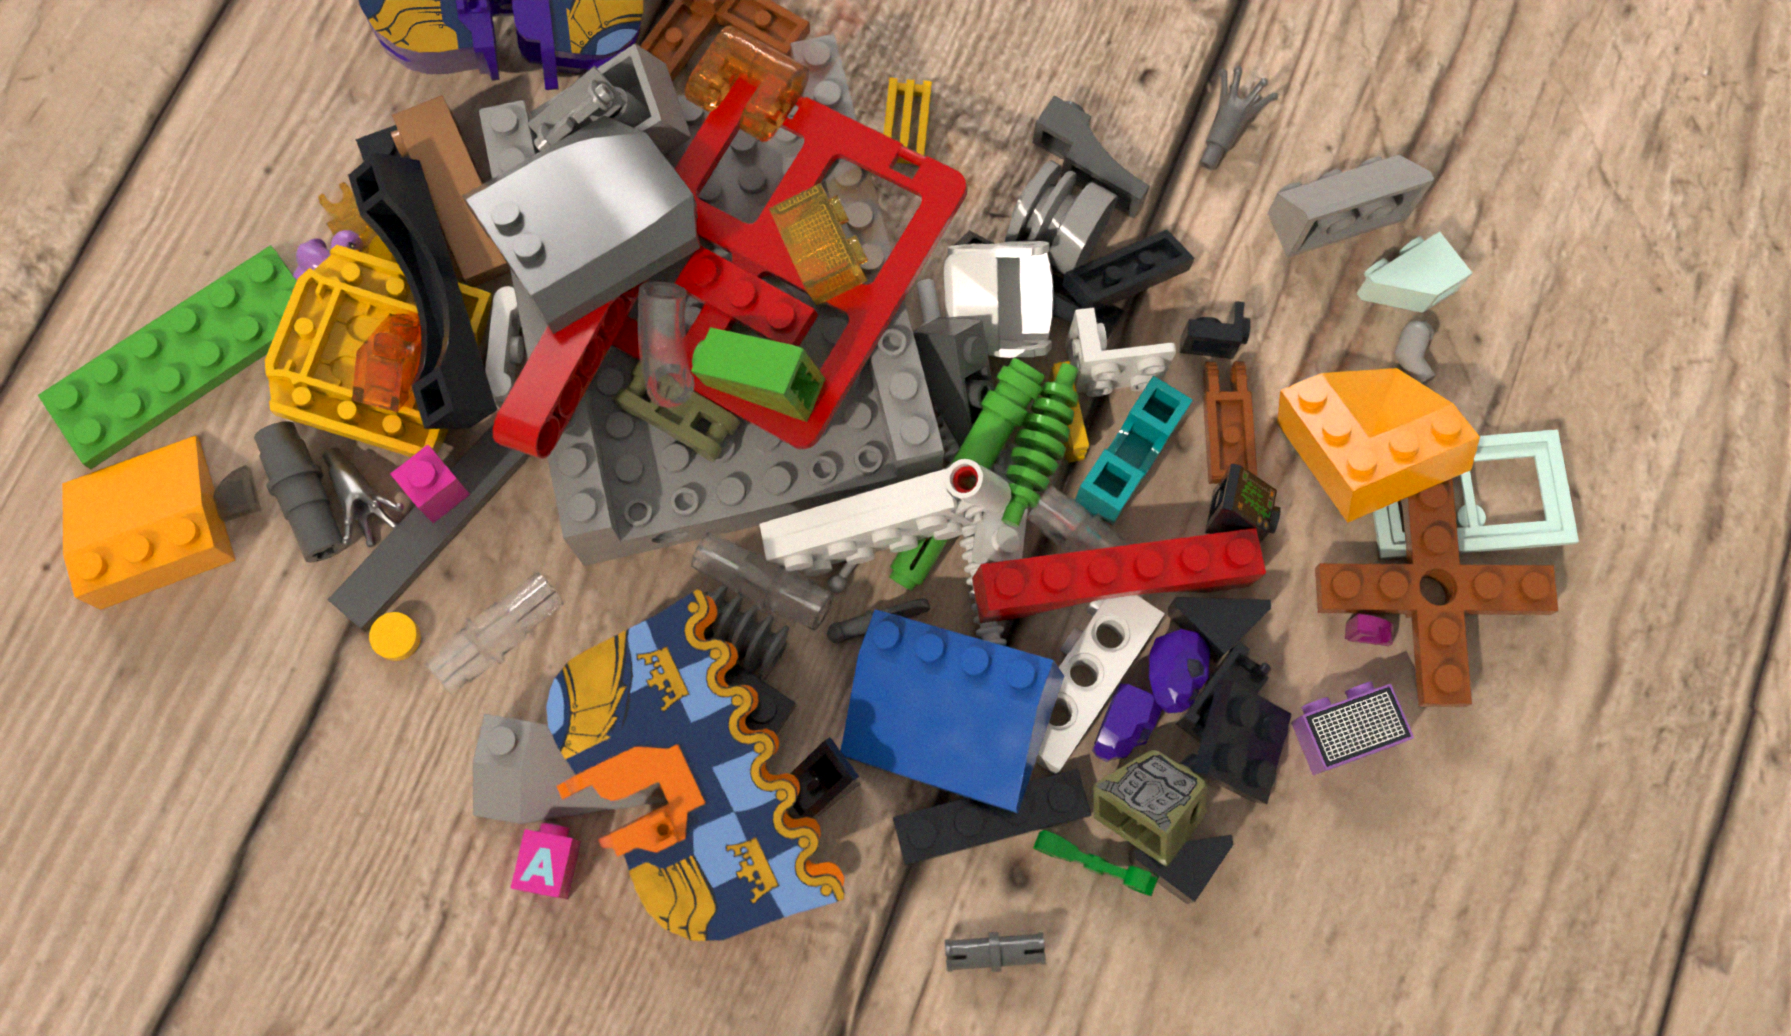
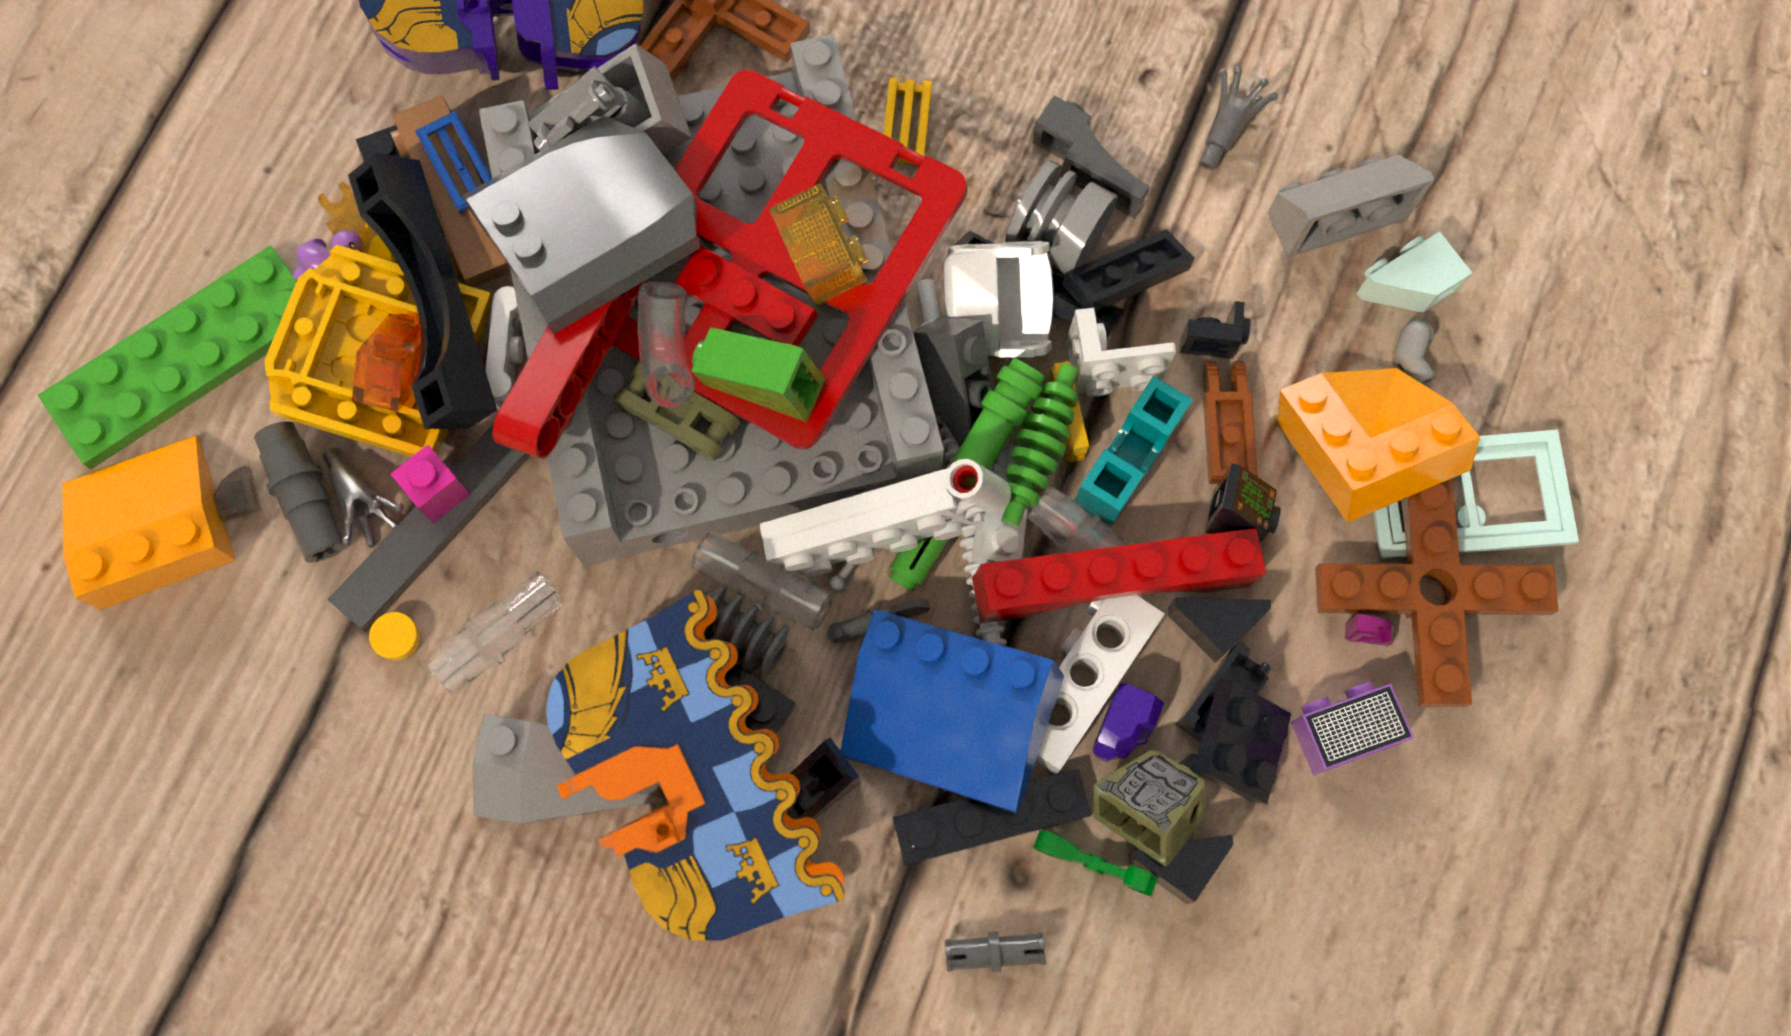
dark pink brick [510,823,581,900] -> none
clear orange connector [685,26,809,143] -> none
dark purple rock [1149,629,1211,713] -> none
none -> blue tile [415,111,492,214]

